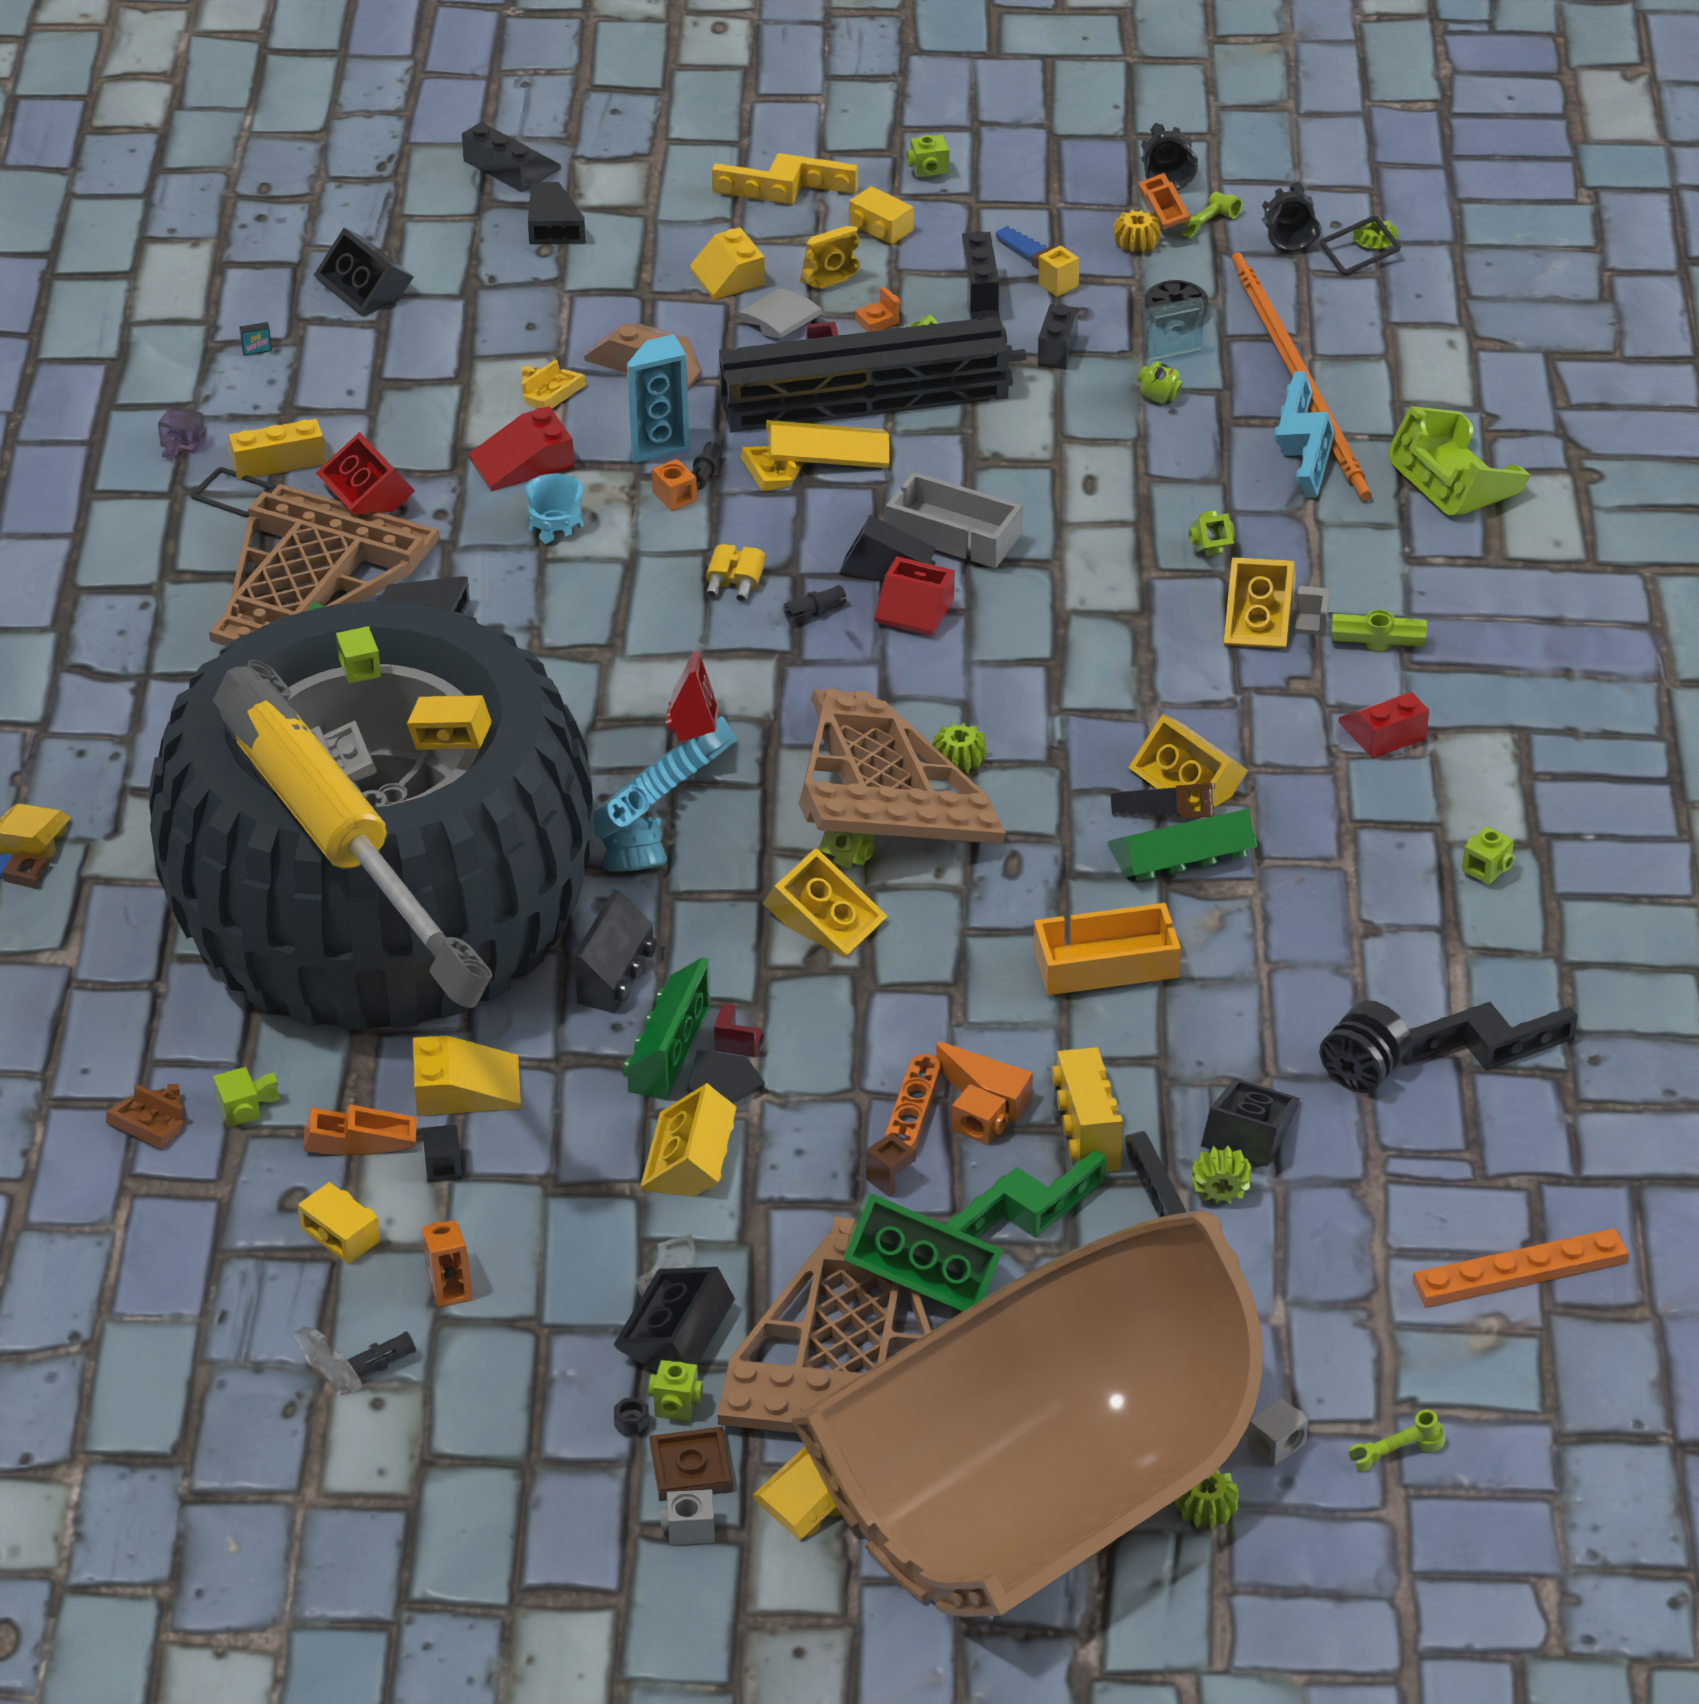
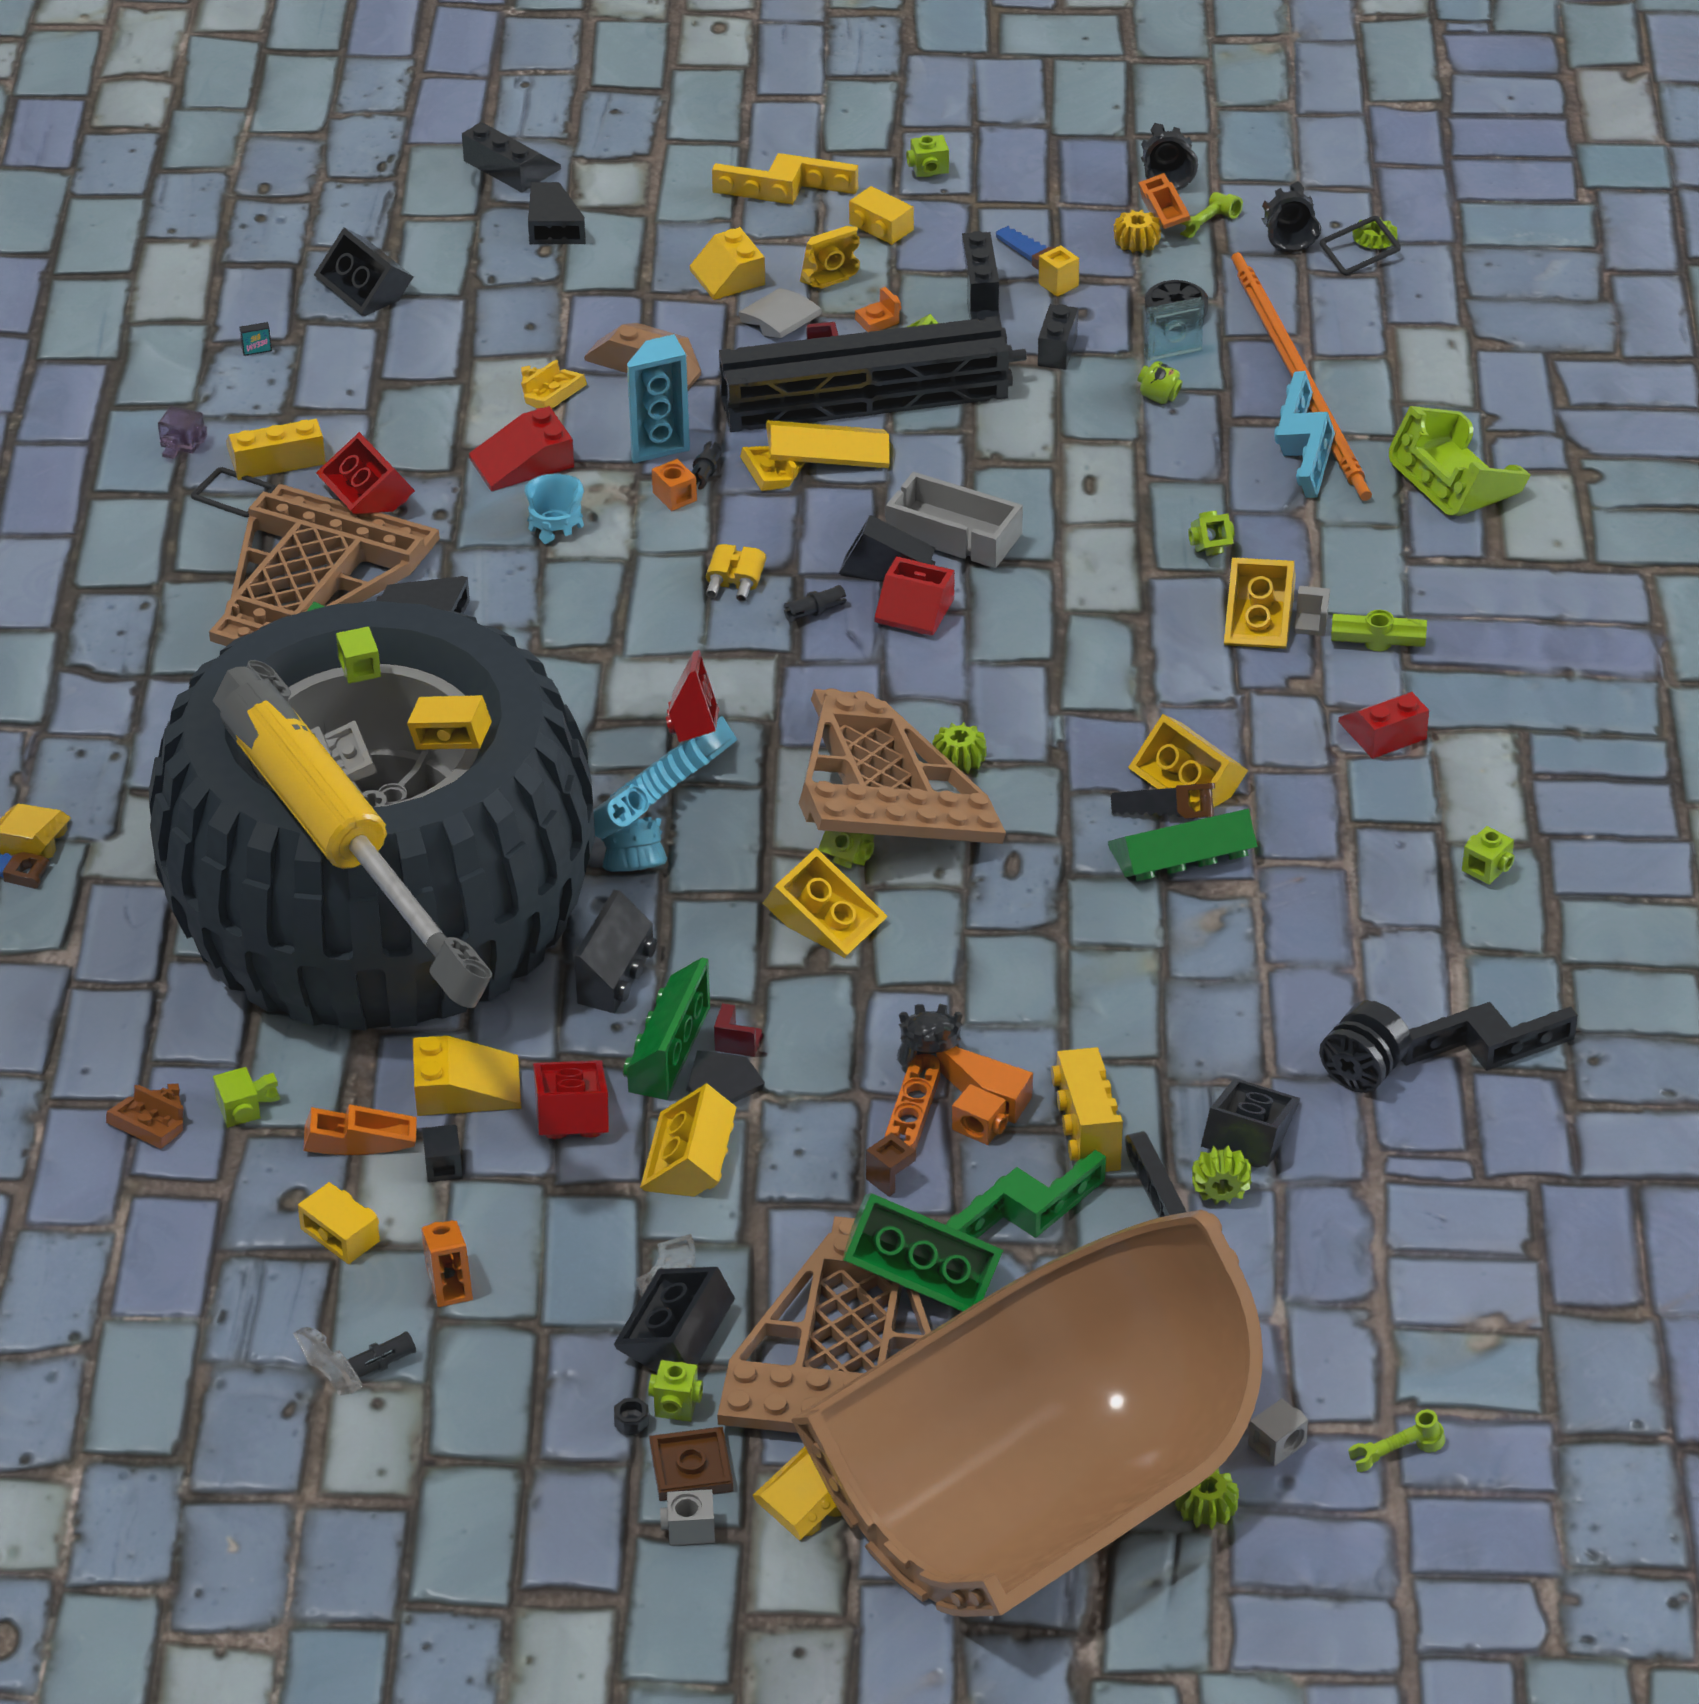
light orange piece [1033,903,1181,995] -> none
orange plate [1412,1228,1629,1308] -> none
none -> red slope [533,1060,609,1139]
none -> black hair [897,1004,963,1066]

